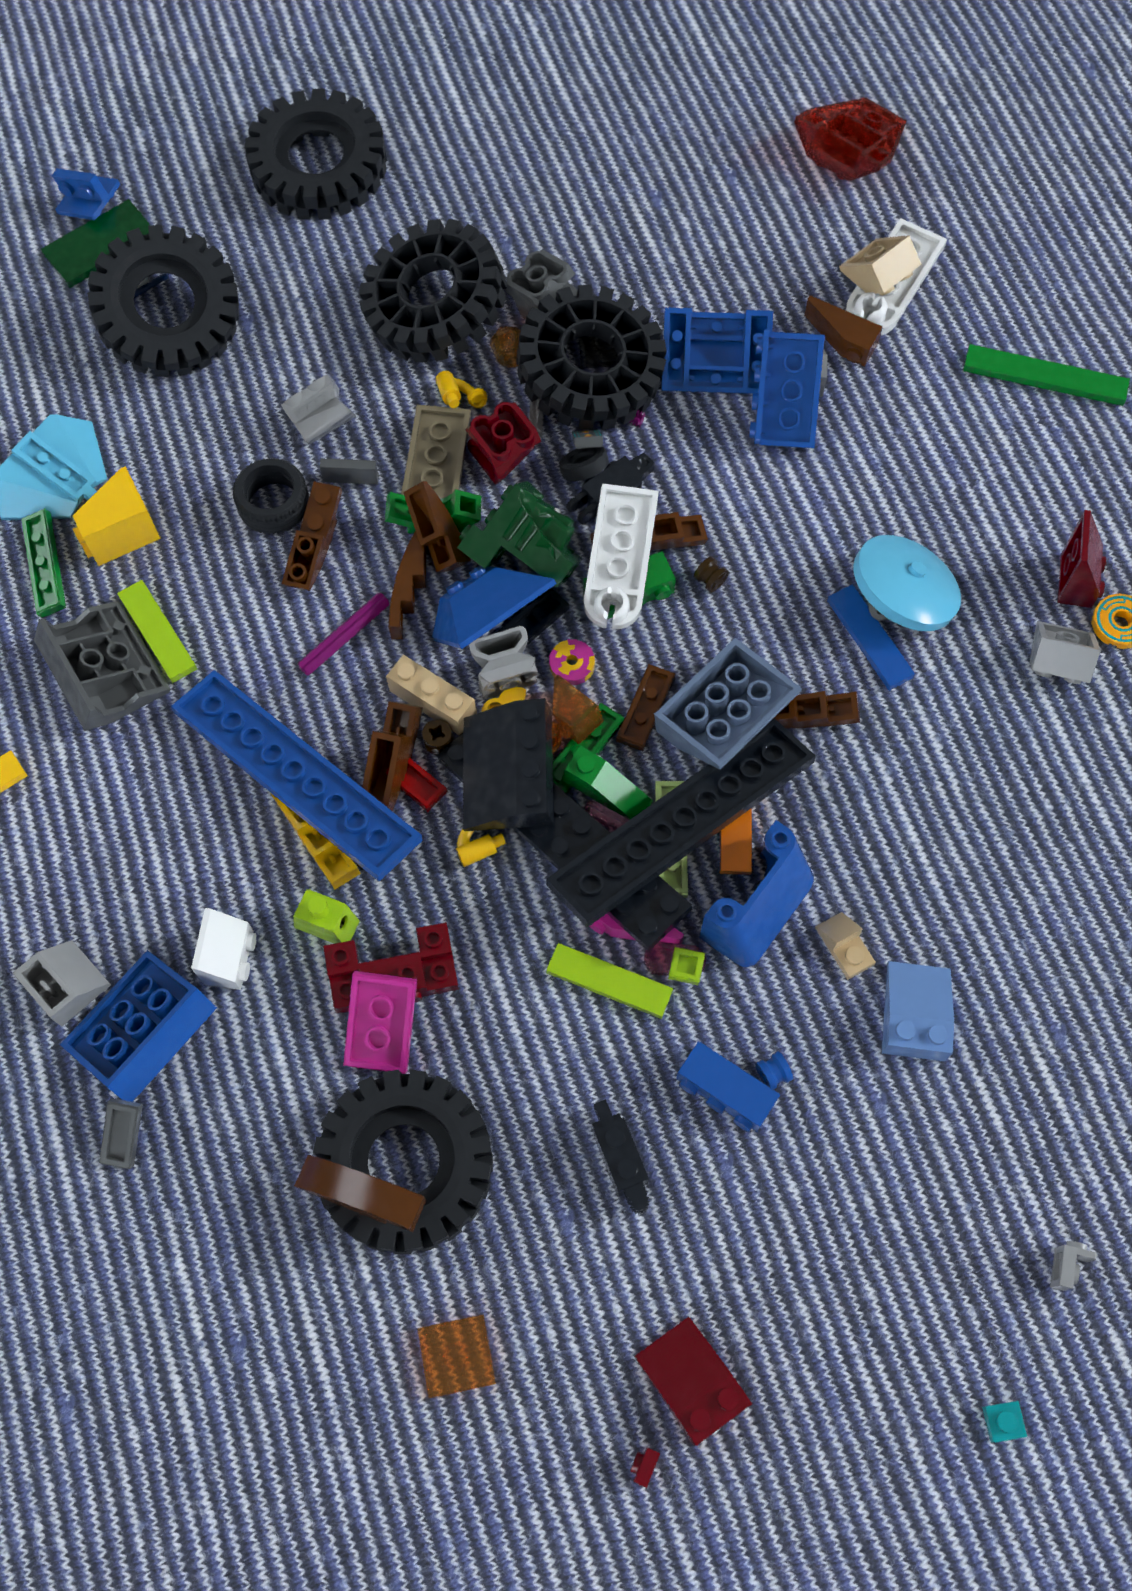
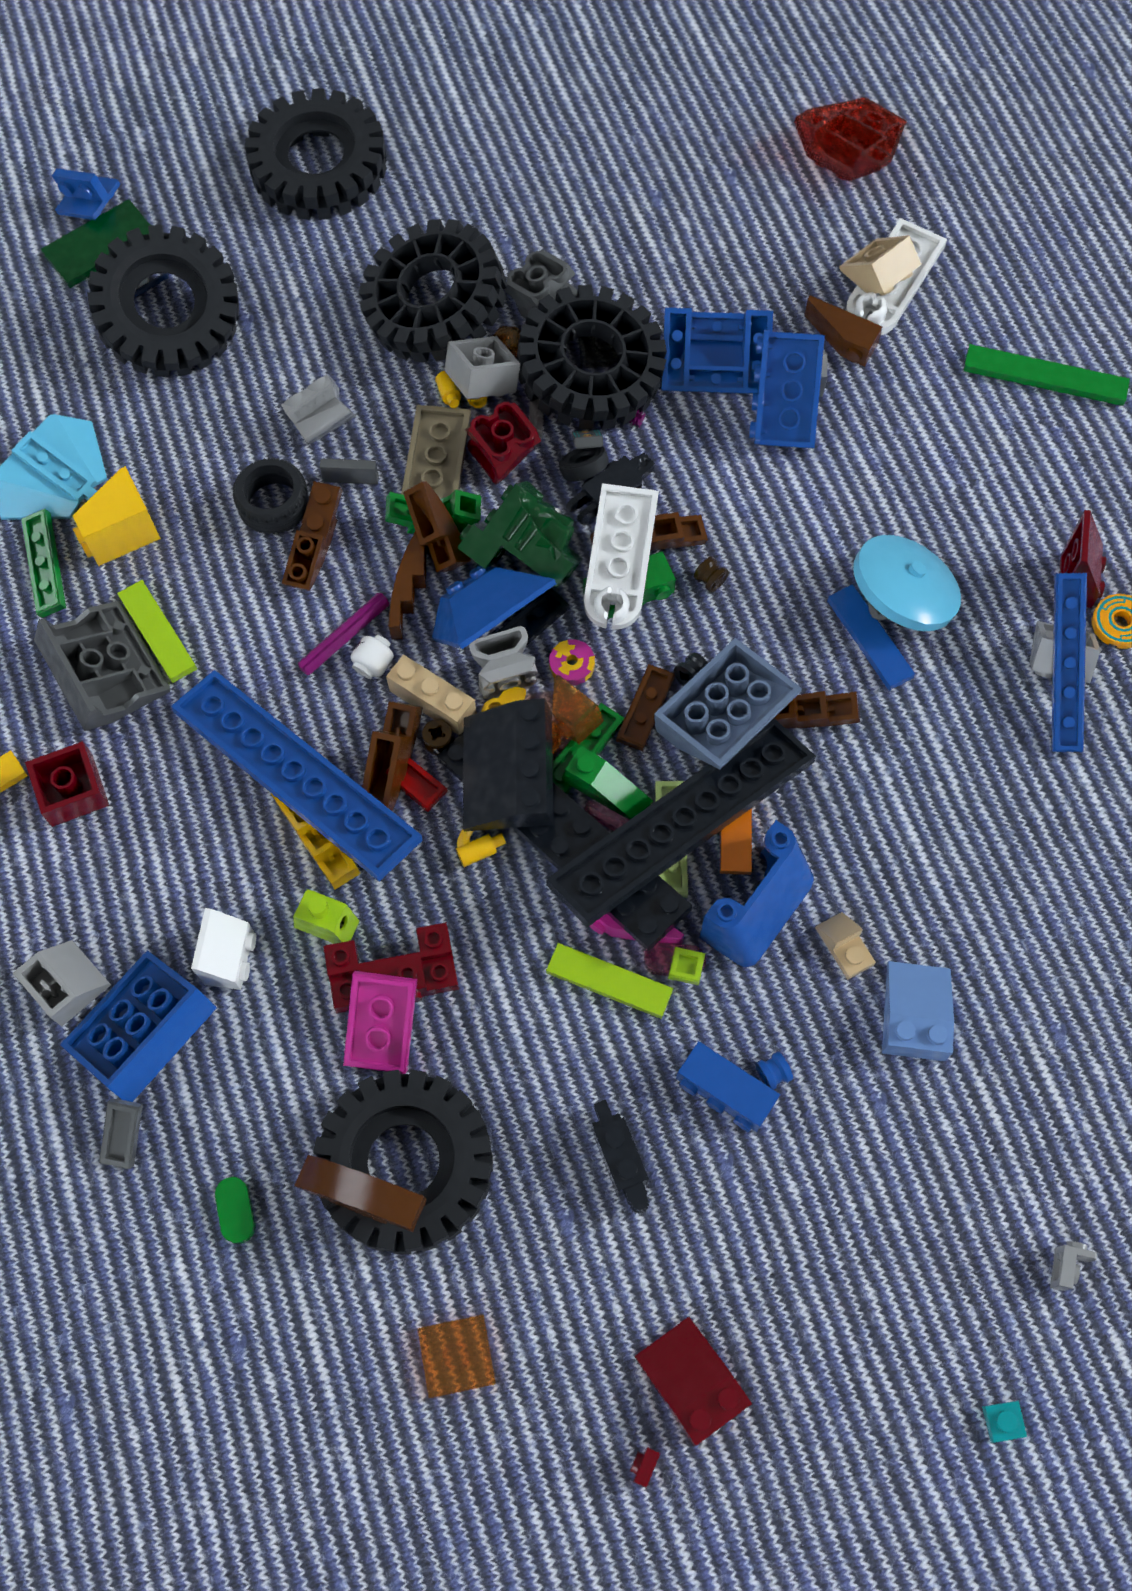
none -> dark red brick [25,741,110,827]
none -> green tile [215,1177,256,1244]
none -> white head [351,634,394,679]
none -> light grey brick [444,336,520,400]
none -> black wheel [674,652,708,686]
none -> blue tile [1051,573,1087,752]

